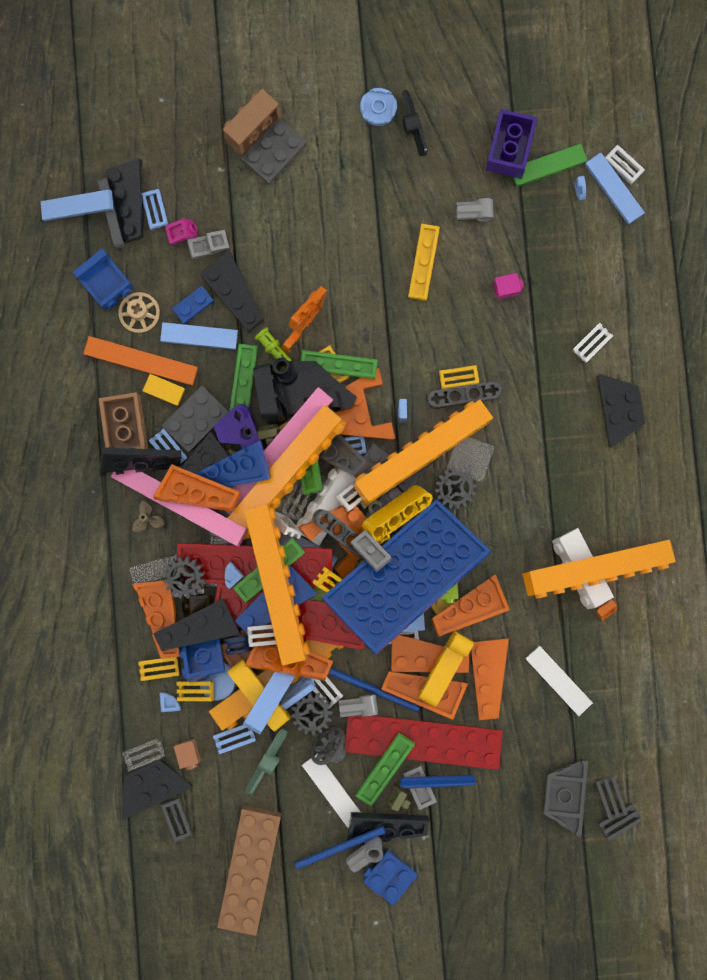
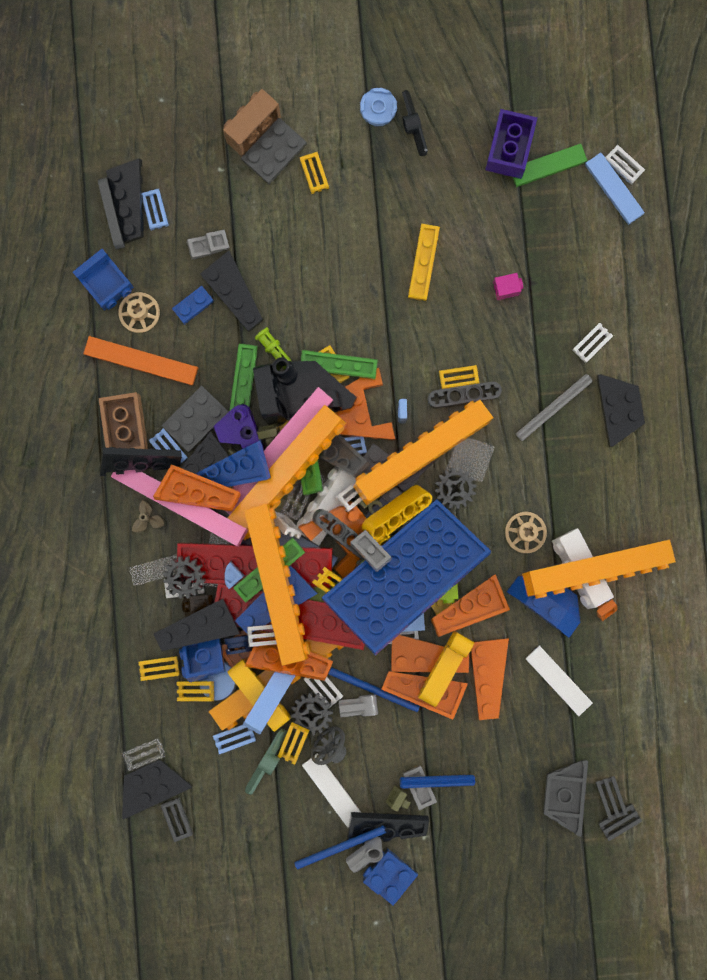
light blue tile [41,189,114,221] -> none
orange wing [133,580,181,658] -> none
yellow tile [143,374,186,406] -> none
light blue tile [160,322,238,350] -> none
light blue tile [160,692,181,712] -> none
dark pink bracket [165,218,198,245] -> none
nougat brick [173,738,201,770] -> none
medium nougat brick [217,805,282,936] -> none
light blue tile [281,677,315,710] -> none
orange wing [282,286,327,355] -> none
red plate [345,715,503,770] -> none
bright green tile [355,732,415,807] -> none
light grey piece [456,198,494,222] -> none
light blue tile [574,176,586,201] -> none
none -> yellow tile [278,722,310,765]
none -> yellow tile [300,152,329,194]
none -> tan wheel [505,512,547,553]
none -> blue wedge [507,576,580,638]
none -> light grey axle [516,374,592,441]

